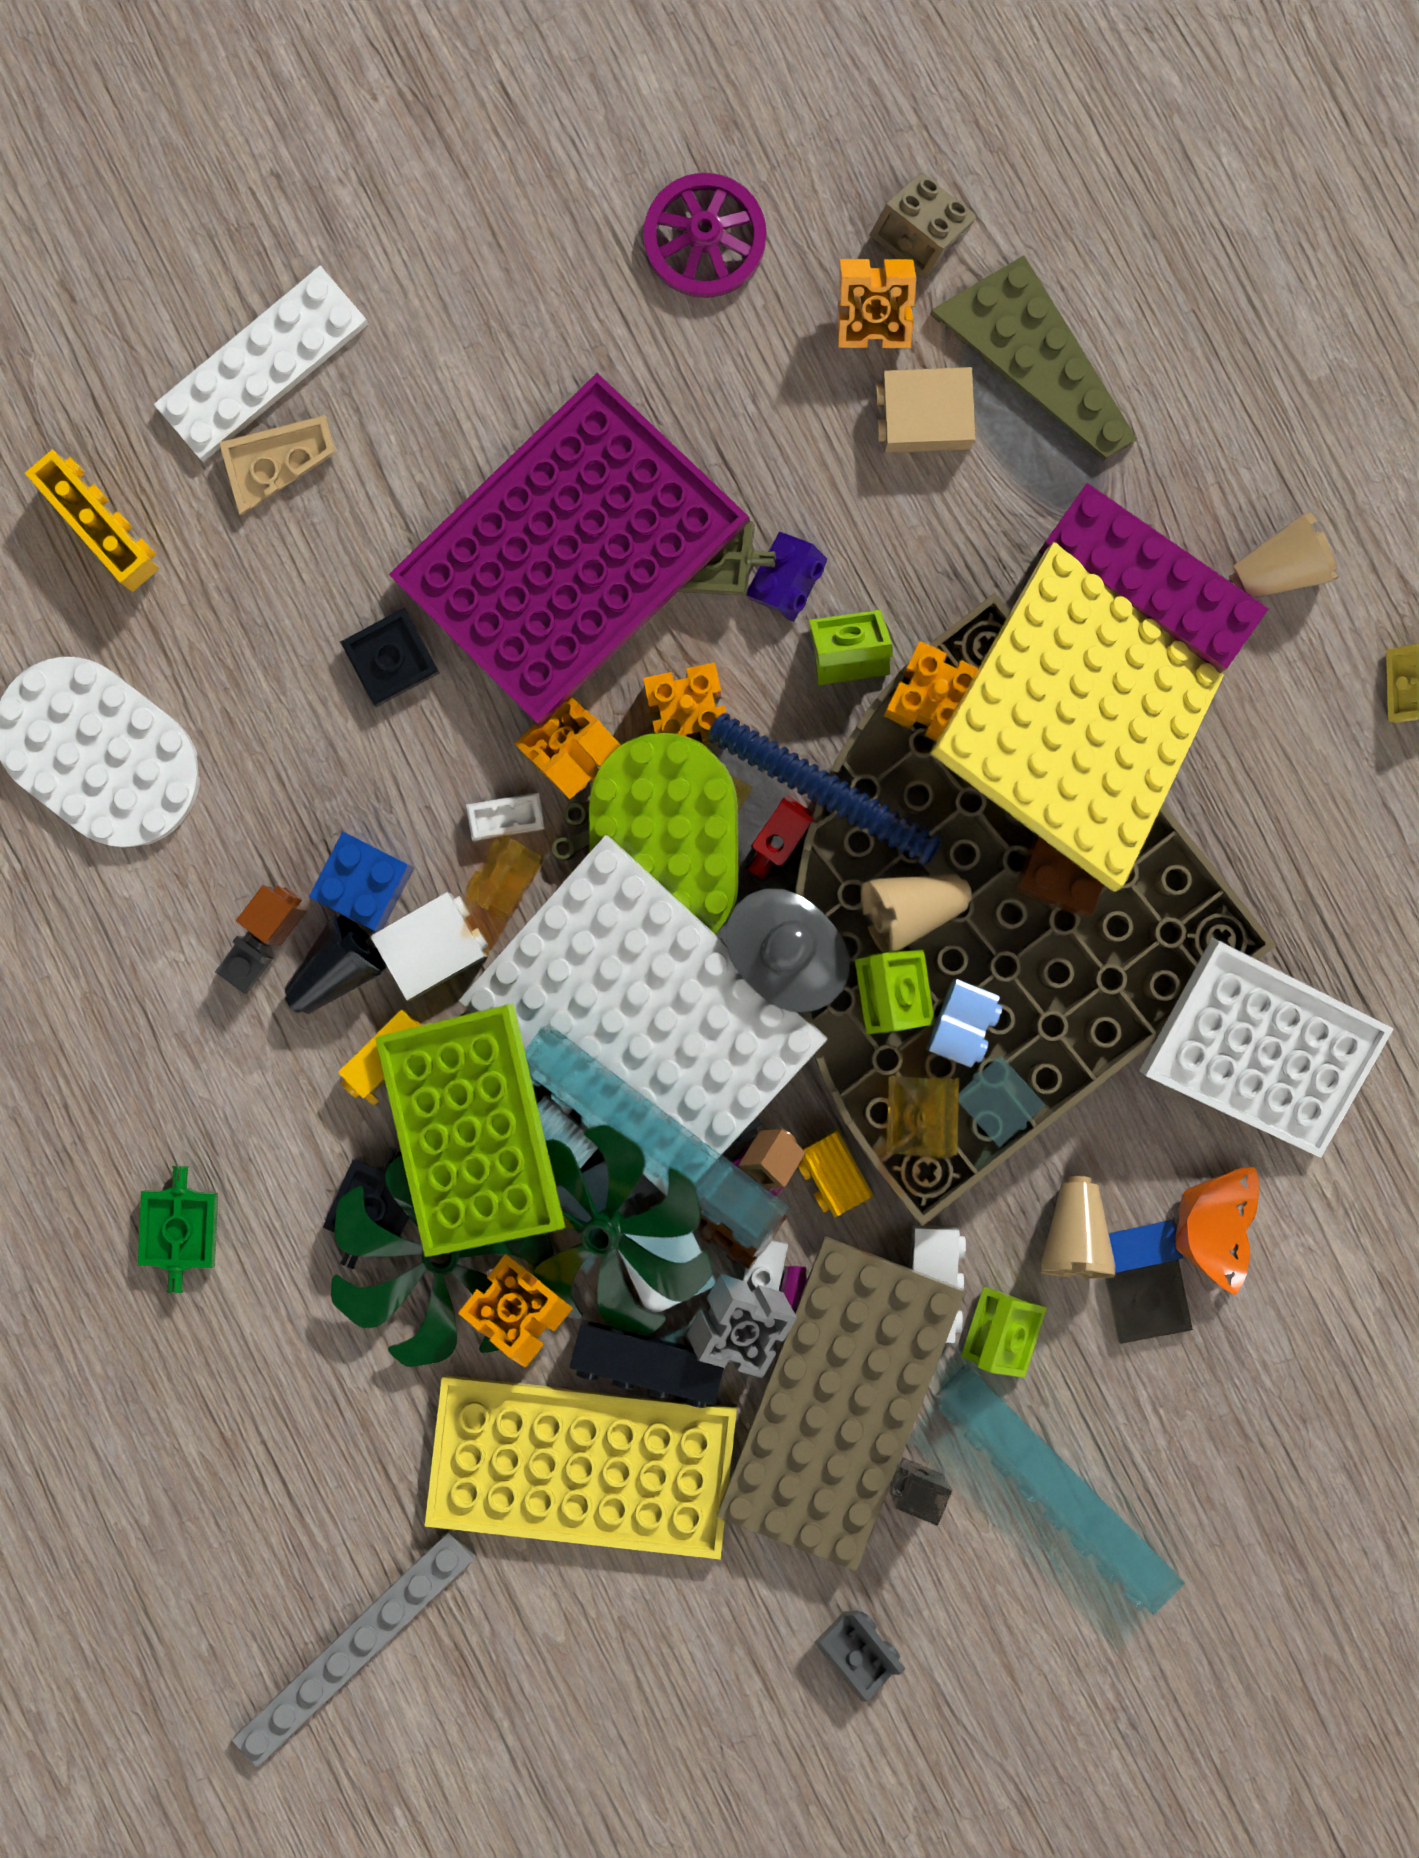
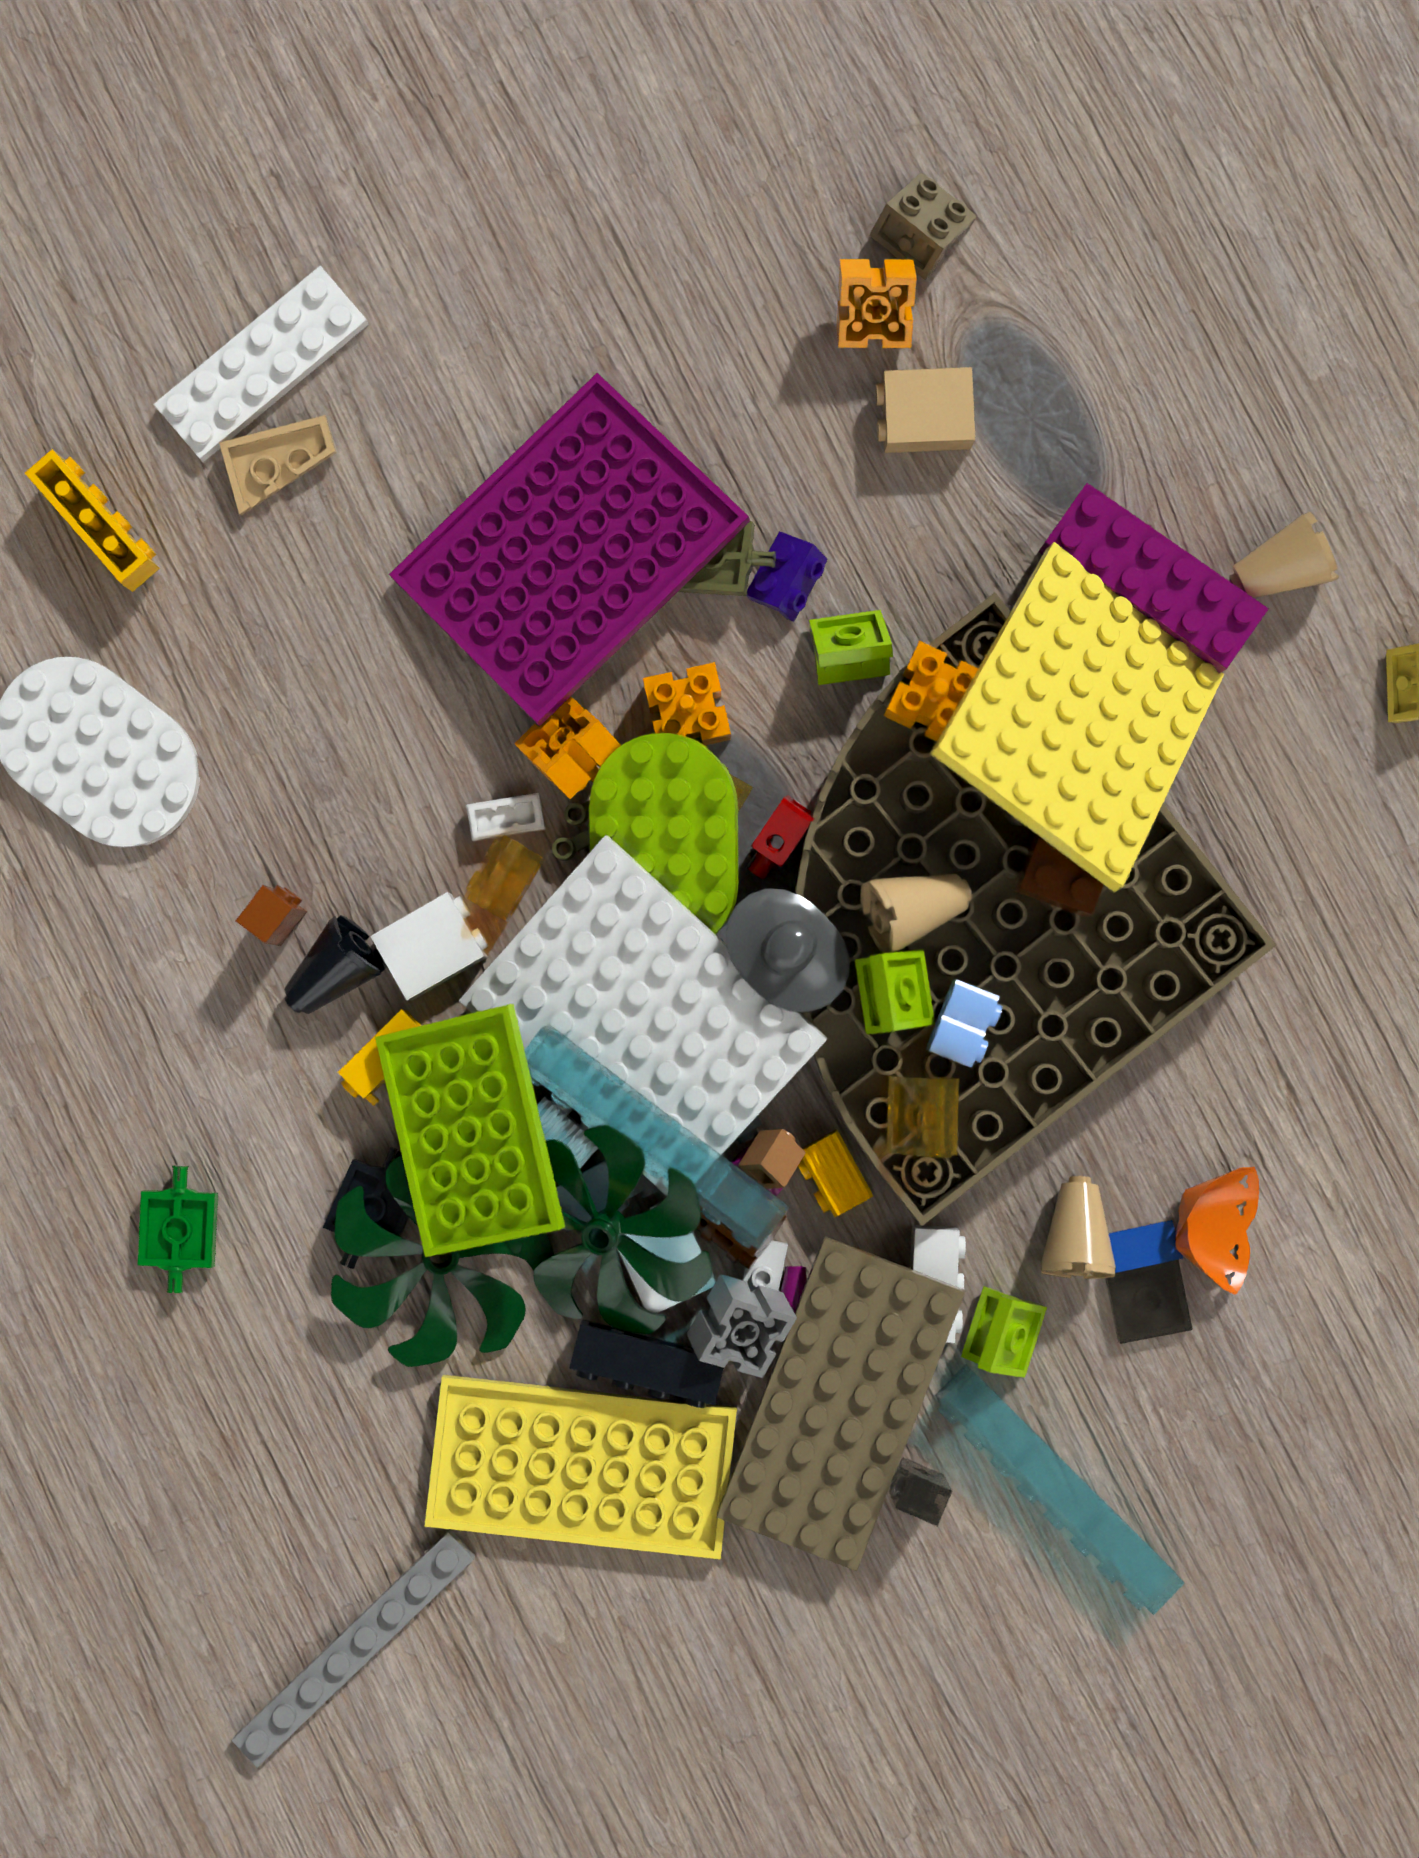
dark grey bracket [215,935,273,994] -> none
blue brick [309,831,414,932] -> none
black plate [340,608,440,707] -> none
light orange brick [458,1254,573,1368] -> none
magenta wheel [644,173,766,298] -> none
dark blue piece [708,713,941,866] -> none
dark grey bracket [814,1611,905,1702] -> none
olive wing [930,255,1137,461] -> none
clear light blue piece [954,1056,1045,1147] -> none
white plate [1139,938,1393,1158] -> none

